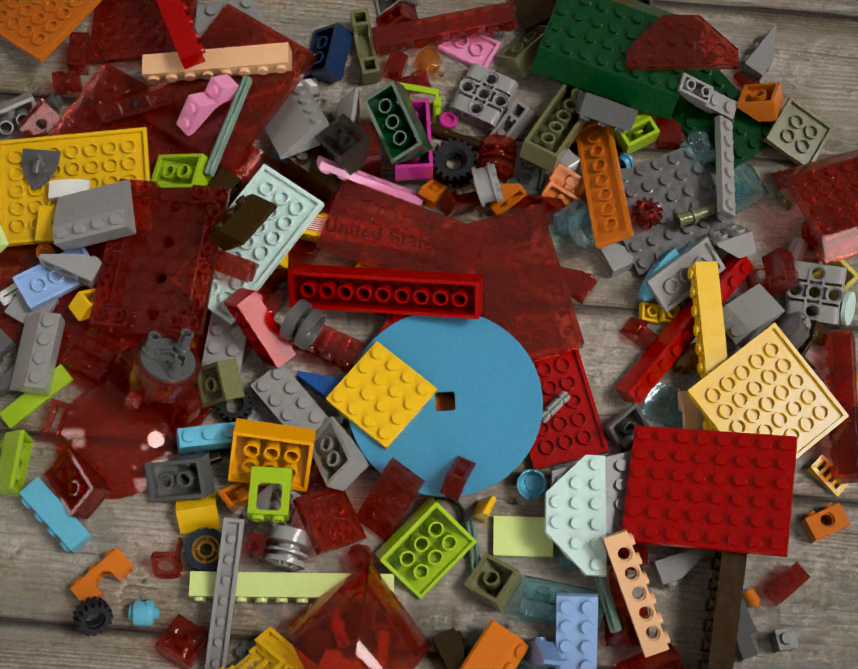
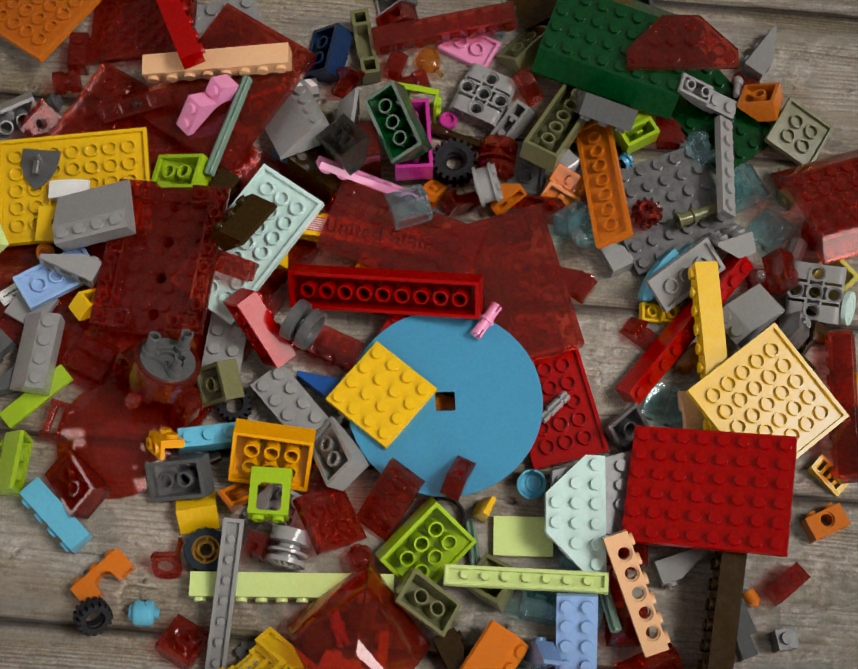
none -> light orange bracket [146,427,185,460]
none -> clear red slope [331,67,365,98]
none -> clear light blue slope [384,184,433,230]
none -> olive slope [394,568,462,638]
none -> yellowish green tile [443,564,609,594]
none -> bright pink pin [470,302,502,339]
none -> clear red plate [511,66,545,107]
none -> light grey piece [731,76,744,98]
none -> clear light blue slope [748,207,798,257]

